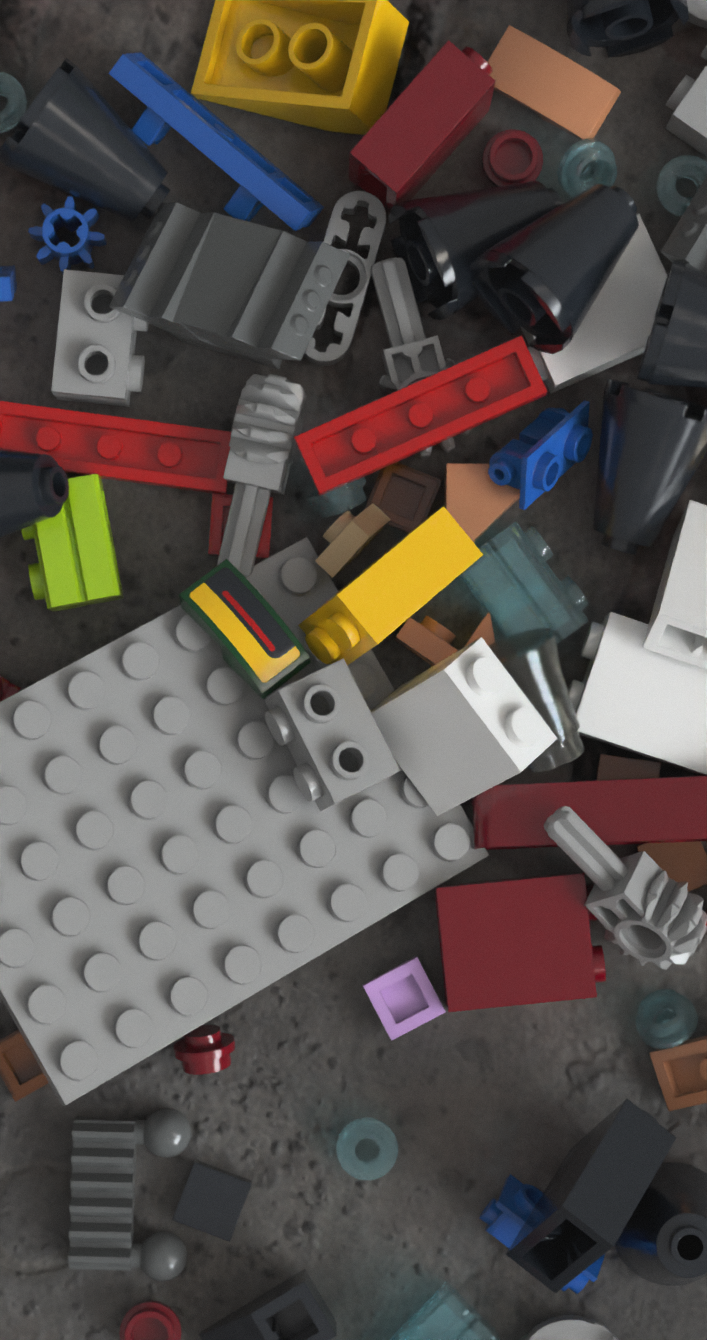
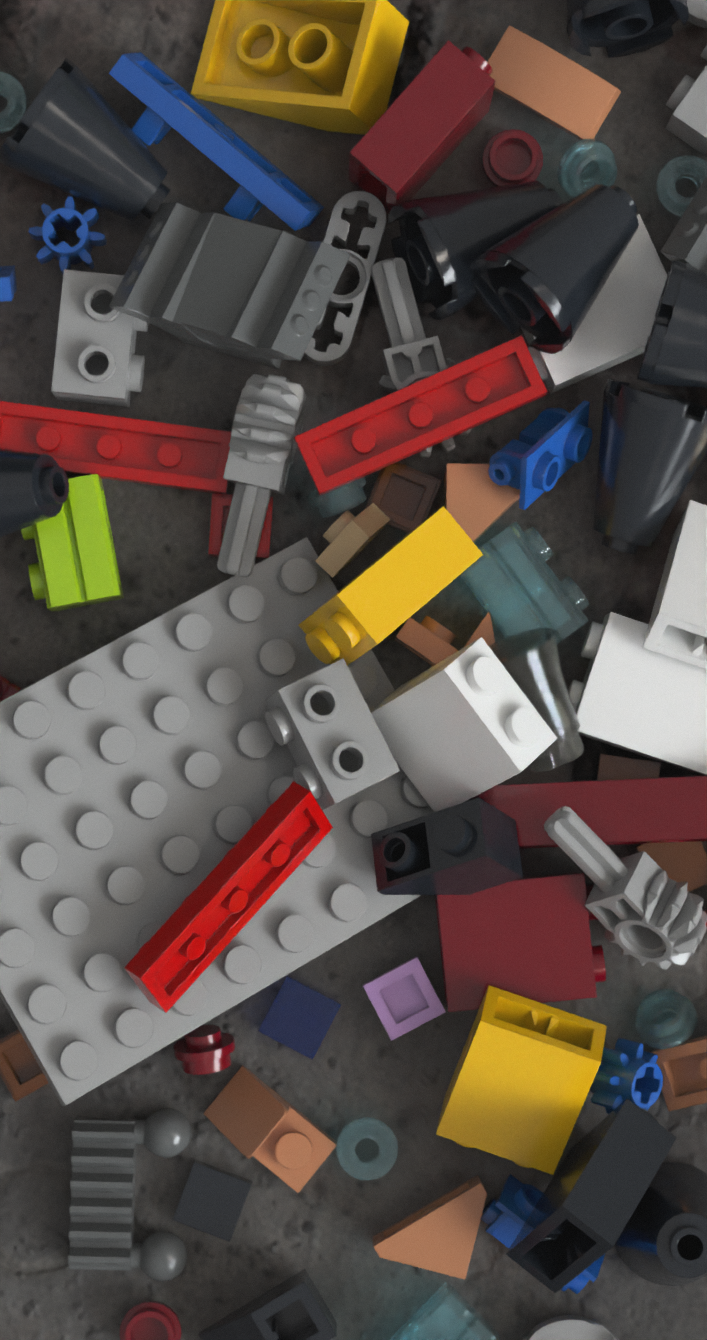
slope [179,559,311,699] -> none
none -> red plate [124,781,333,1013]
none -> nougat slope [203,1065,337,1193]
none -> clear blue tile [258,975,341,1060]
none -> black slope [371,797,523,895]
none -> nougat slope [373,1175,487,1280]
none -> yellow brick [436,985,607,1175]
none -> blue gear [590,1038,663,1114]

